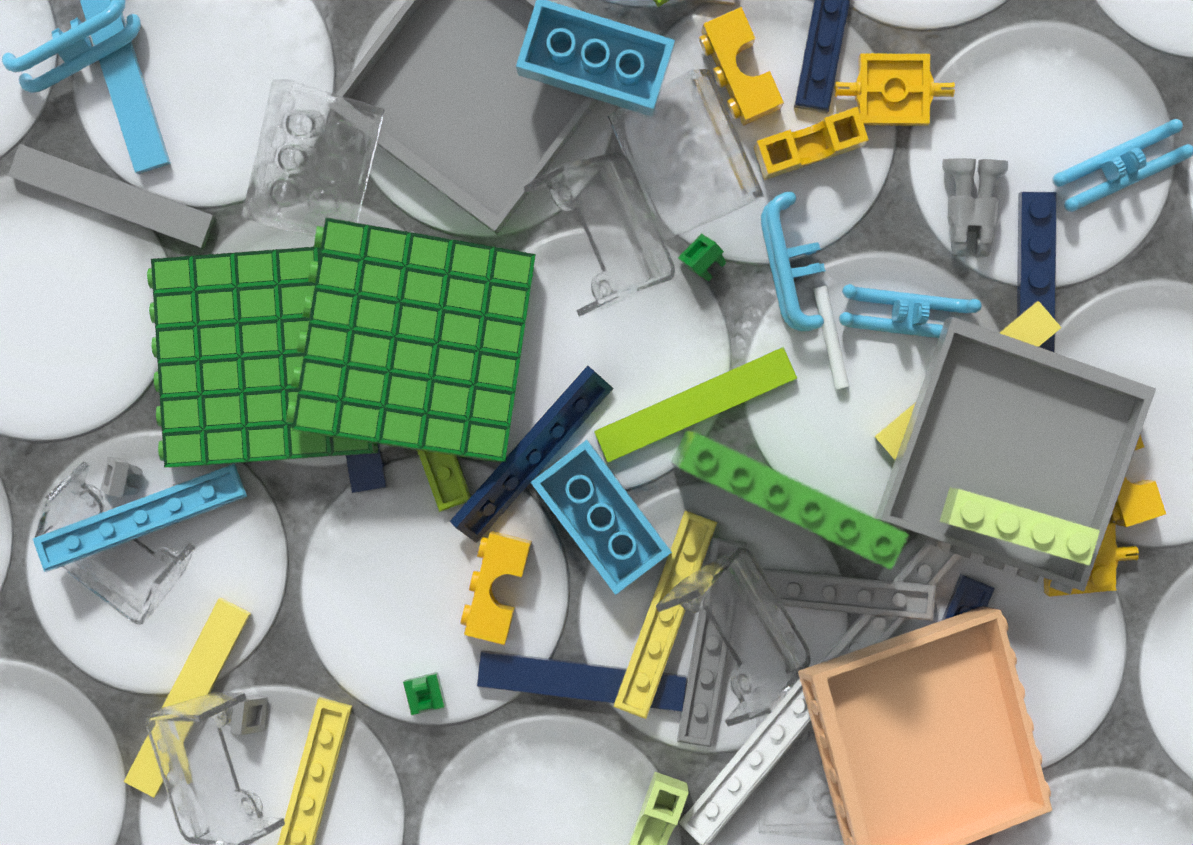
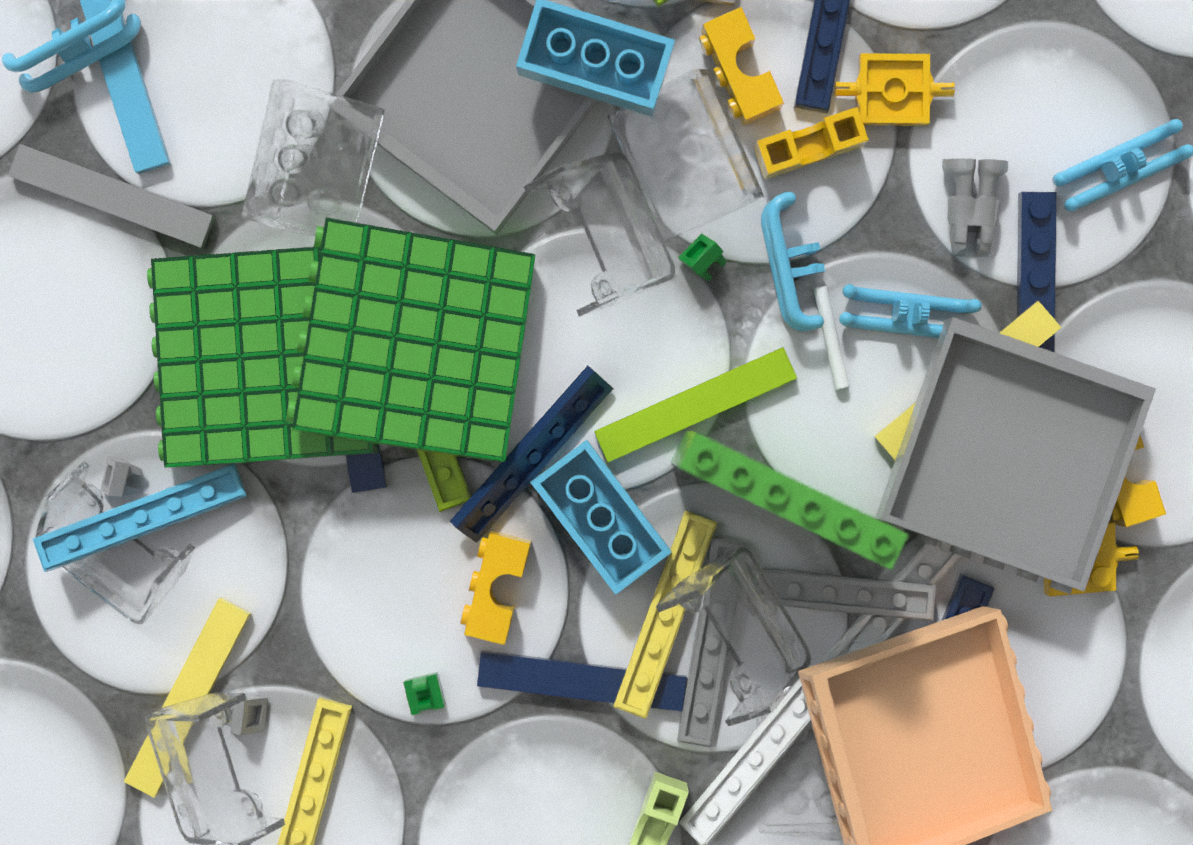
yellowish green arch [940,487,1100,566] -> none

